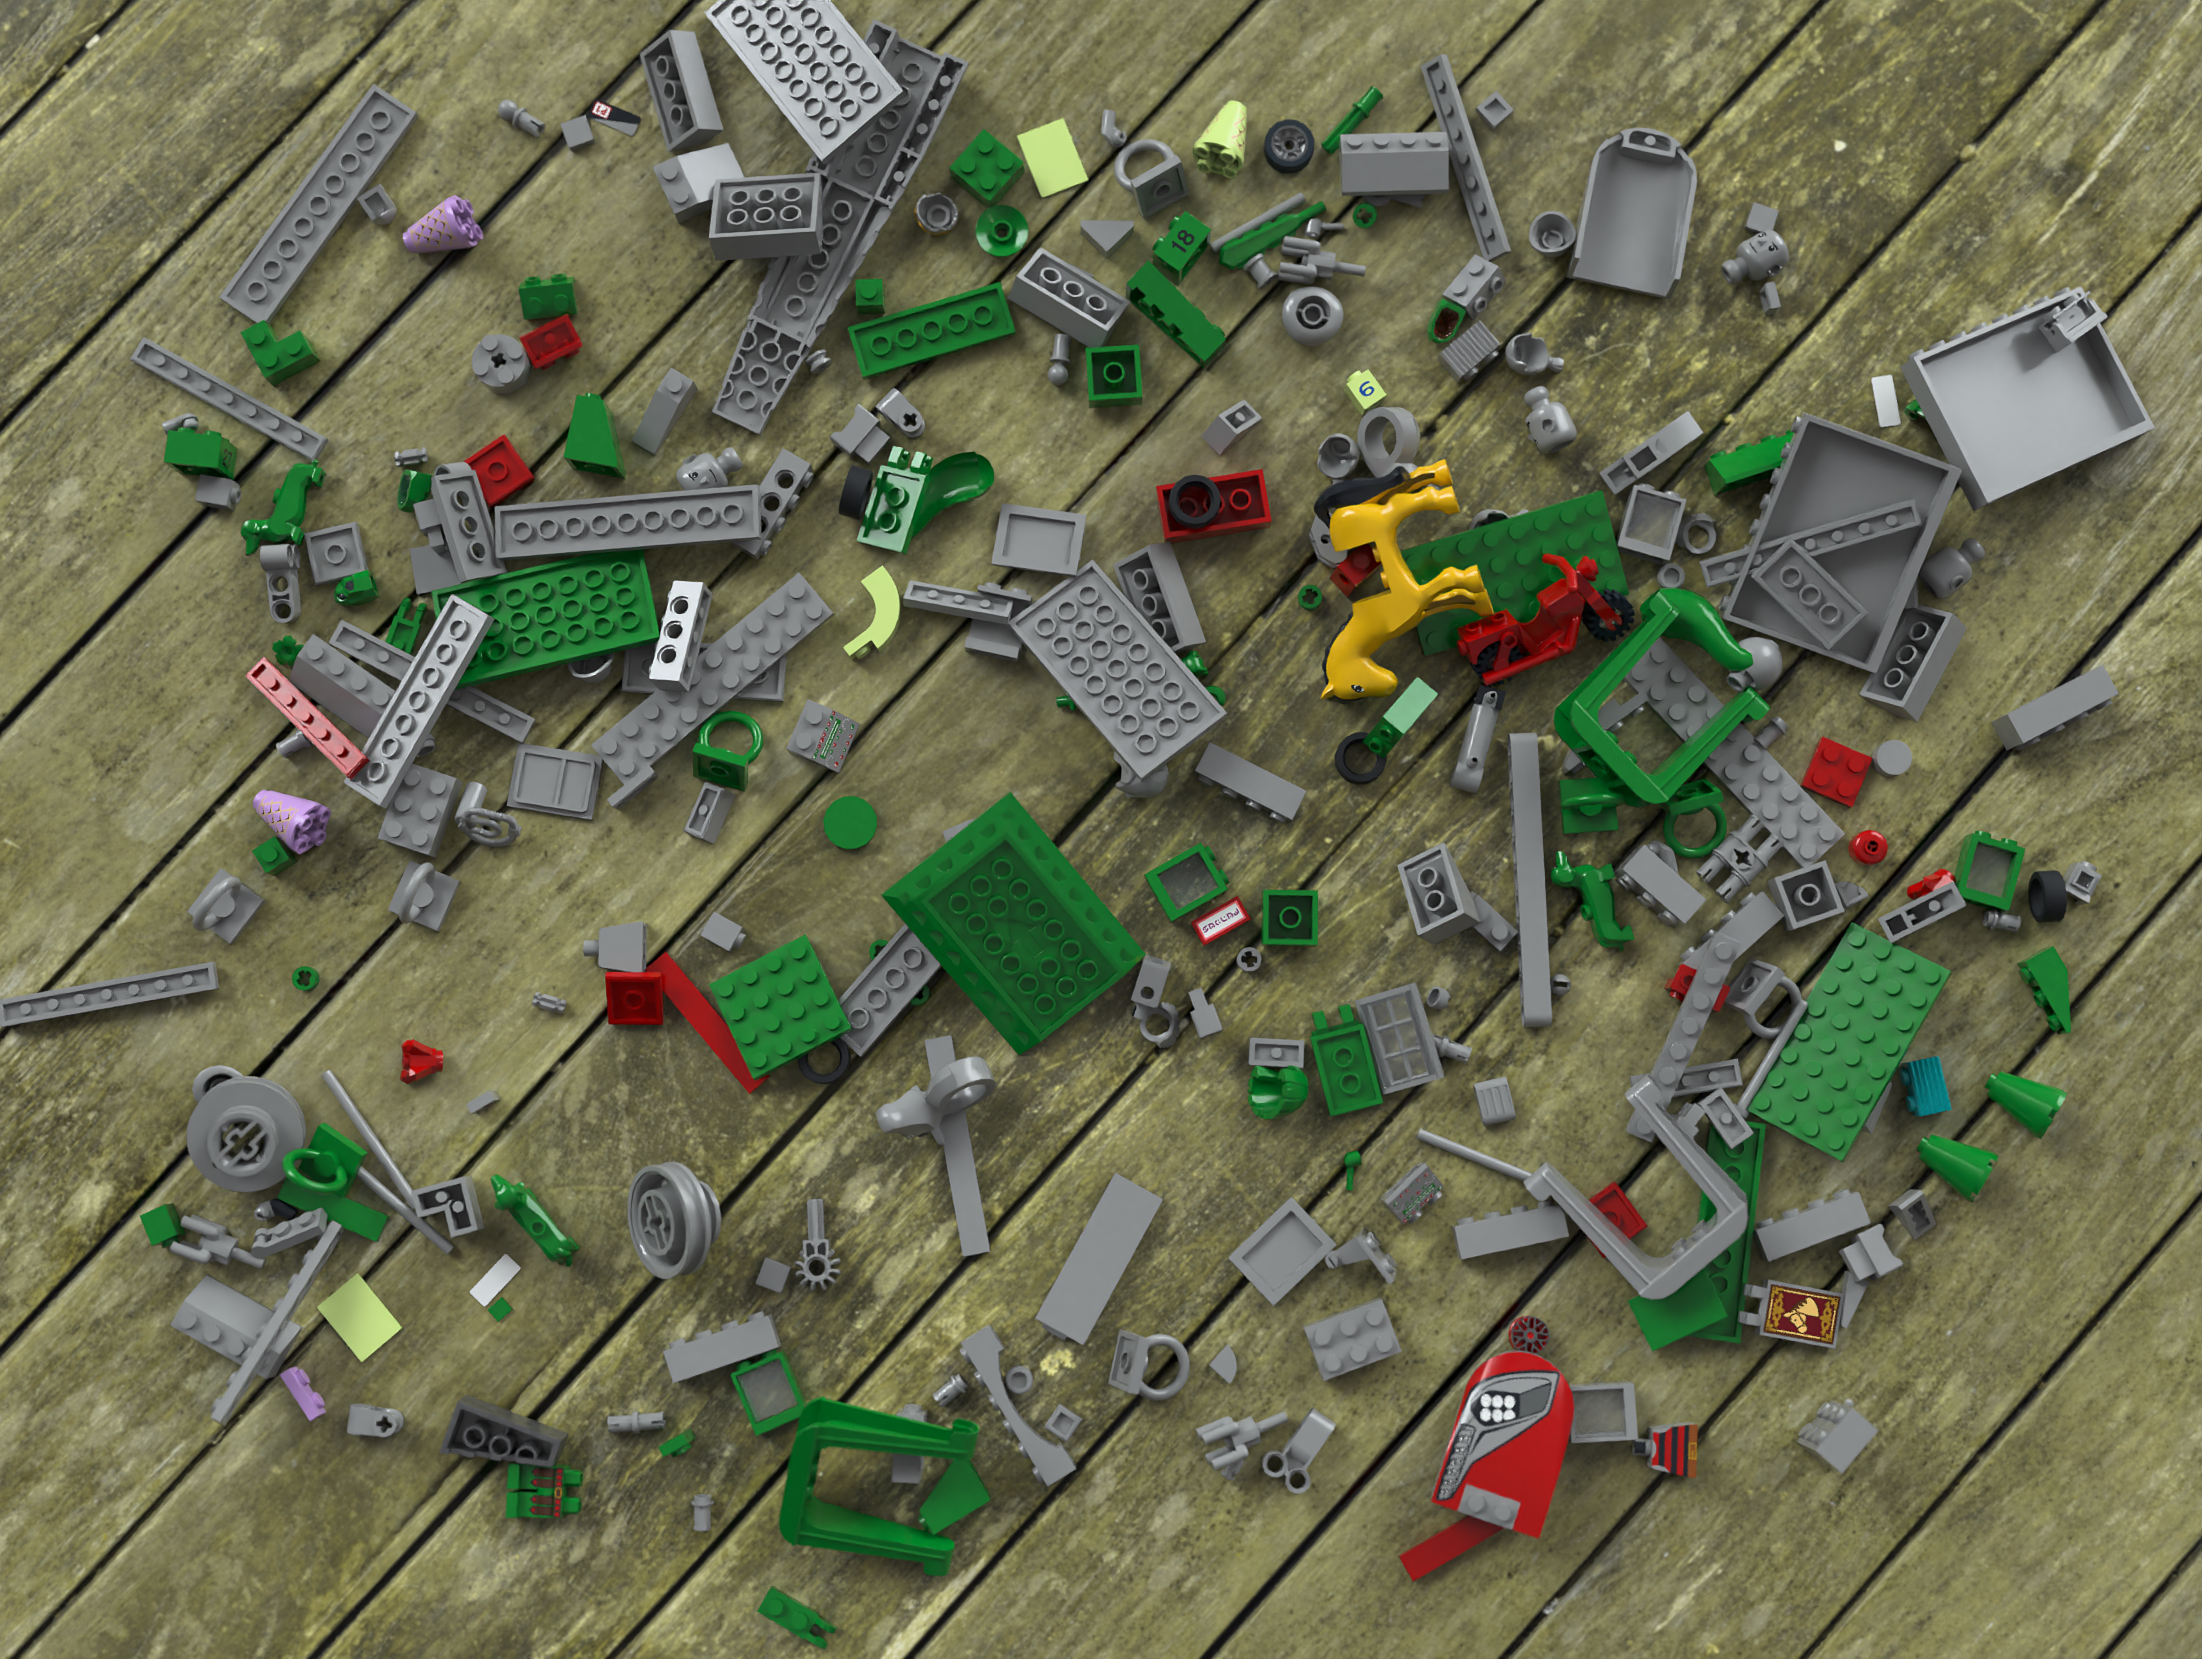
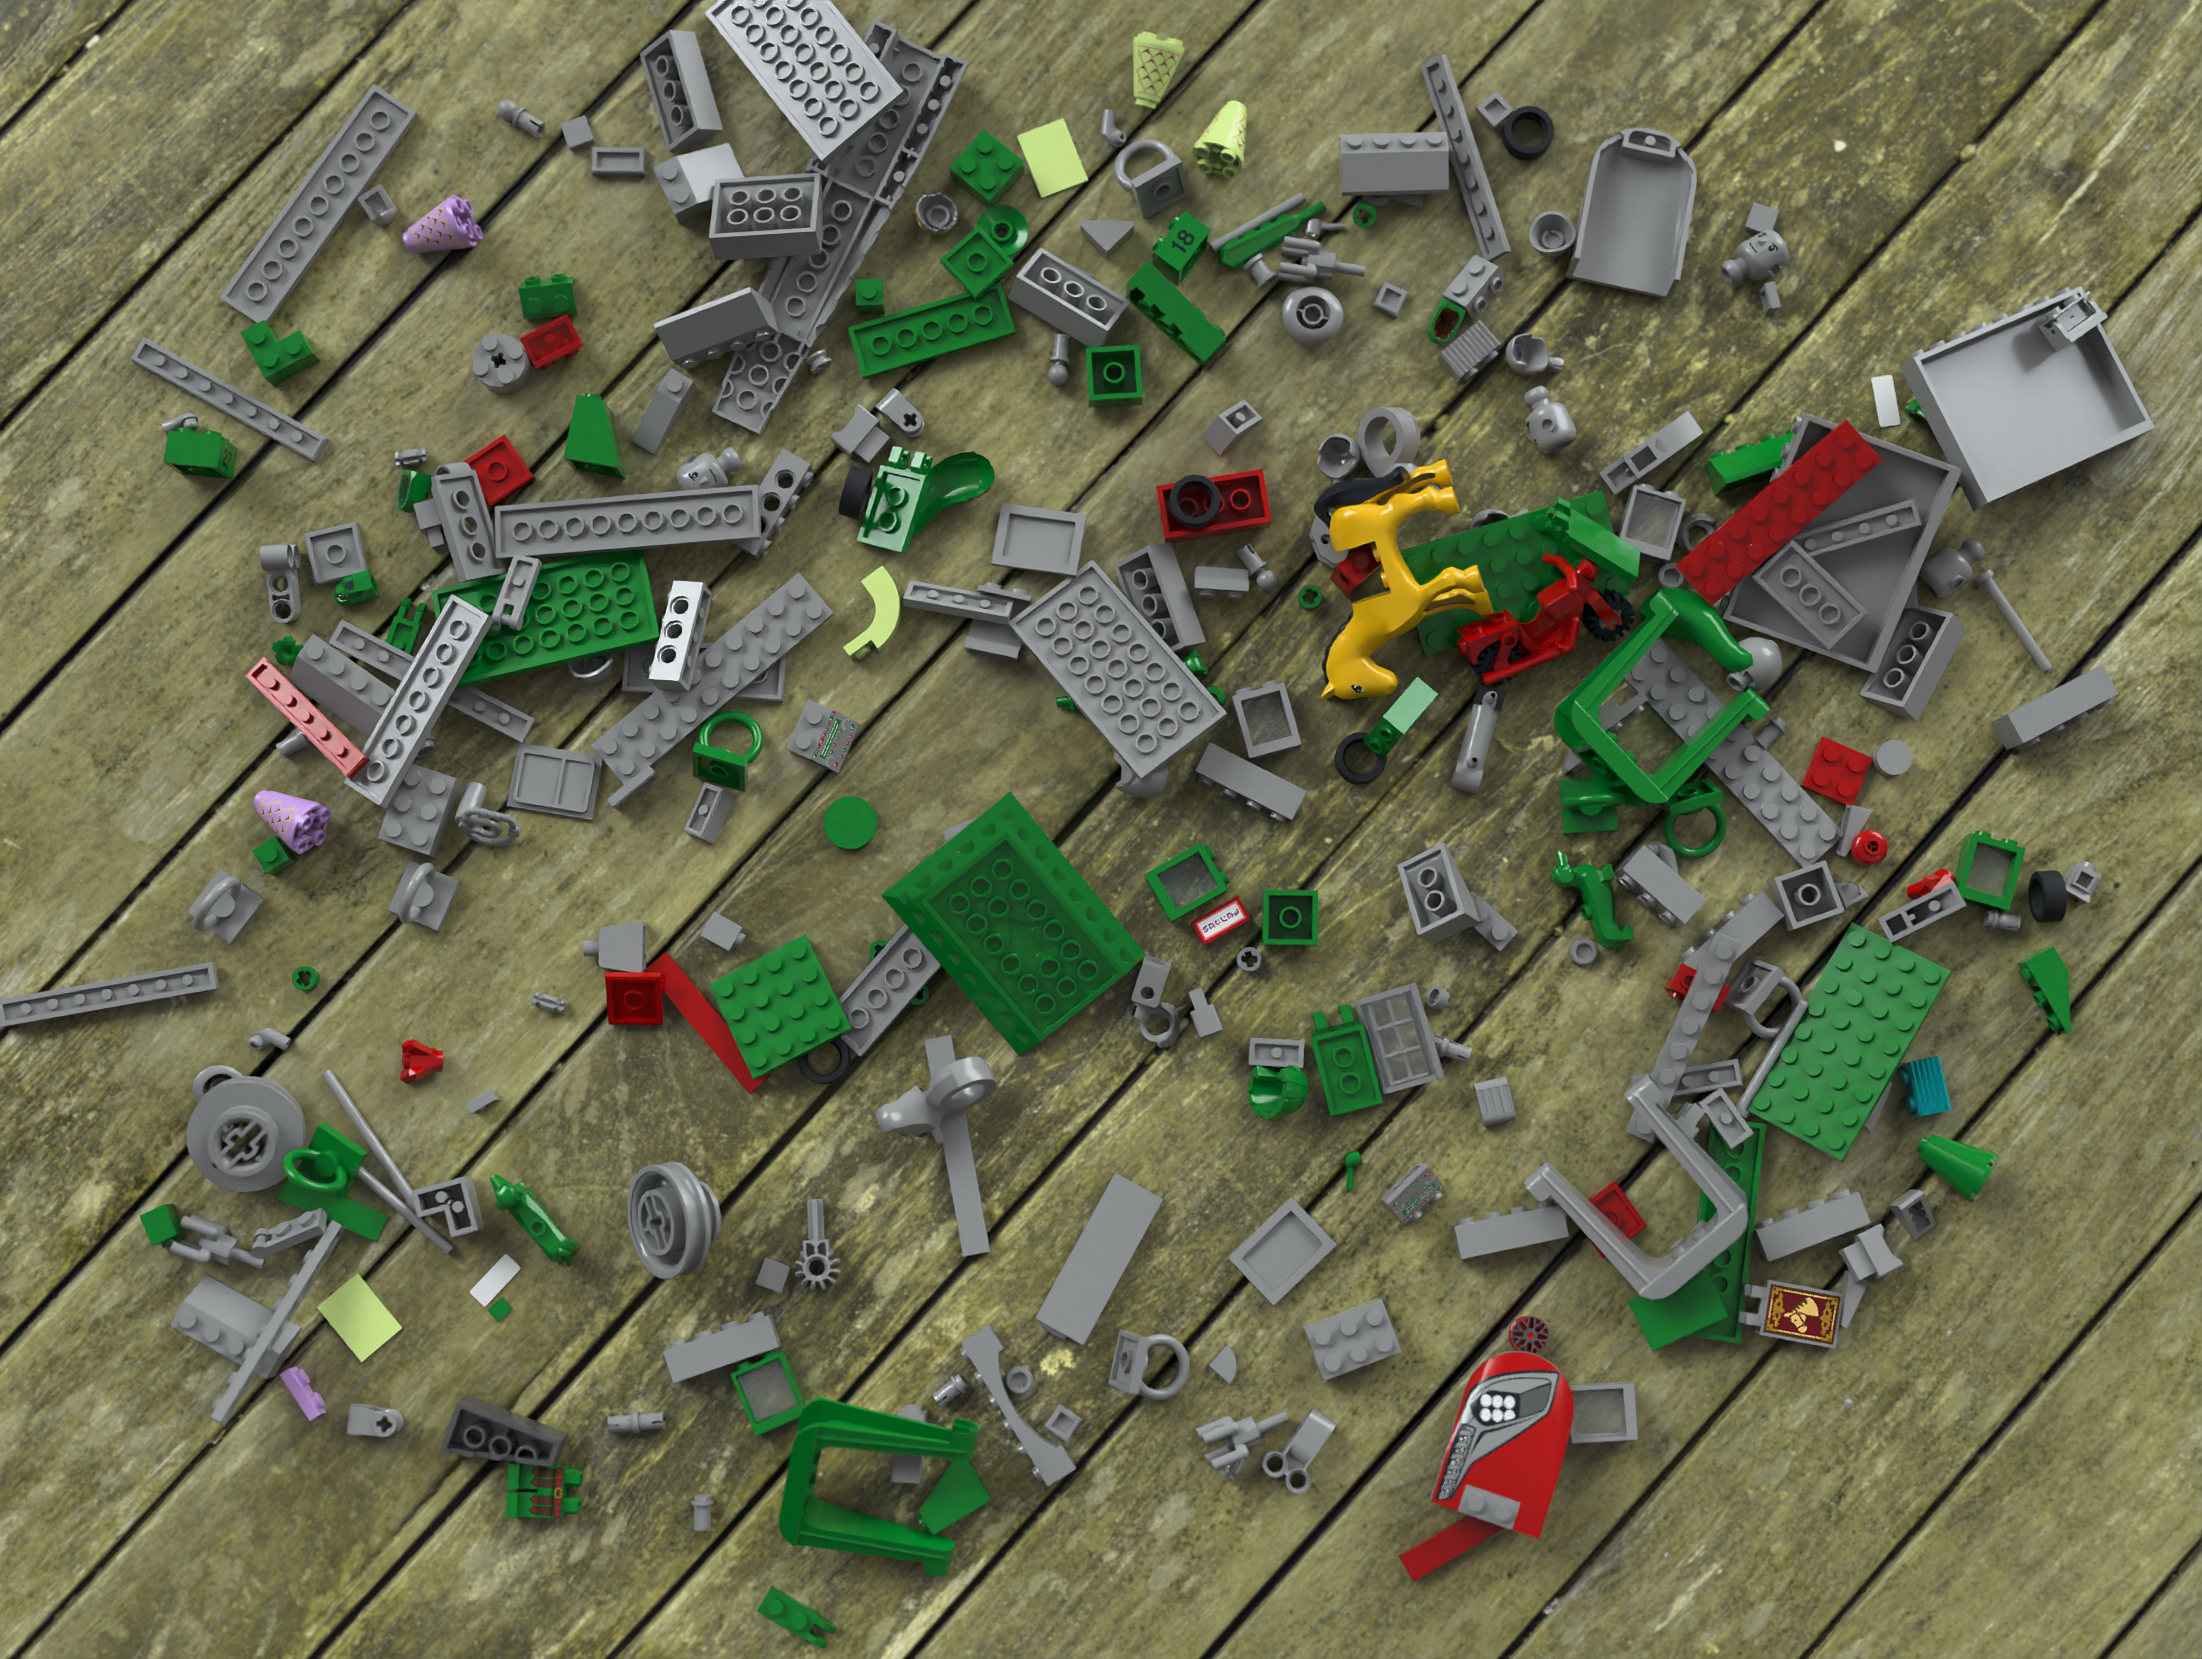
light grey brick [195,474,241,511] -> none
green animal [240,459,326,556] -> none
arm [254,1198,298,1221] -> none
light grey piece [410,543,461,595] -> none
sticker [587,99,641,136] -> none
green plate [658,1428,695,1458] -> none
wheel [1264,119,1314,174] -> none
green axle [1321,86,1384,155] -> none
light grey plate [1325,1228,1398,1284] -> none
yellowish green brick [1344,369,1386,416] -> none
light grey bar [1416,1128,1533,1181] -> none
light grey beam [1507,733,1552,1028] -> none
light grey hinge [1550,974,1571,996] -> none
torso [1632,1422,1698,1478] -> none
light grey pin [1696,814,1784,903] -> none
light grey brick [1796,1400,1878,1473] -> none
green cone [1984,1071,2067,1139] -> none
none -> light grey arm [247,1028,291,1051]
none -> light grey plate [492,554,542,631]
none -> light grey tile [591,147,646,176]
none -> light grey slope [654,287,779,369]
none -> green tile [939,225,1015,301]
none -> yellowish green cone [1133,32,1185,109]
none -> light grey bracket [1194,566,1249,600]
none -> window [1231,680,1302,762]
none -> light grey pin [1236,543,1277,591]
none -> light grey tile [1373,281,1408,318]
none -> black tyre [1502,106,1555,161]
none -> green tile [1545,497,1640,585]
none -> light grey tile [1569,938,1597,966]
none -> red plate [1675,419,1883,606]
none -> light grey piece [1835,804,1873,857]
none -> light grey bar [1974,569,2052,673]

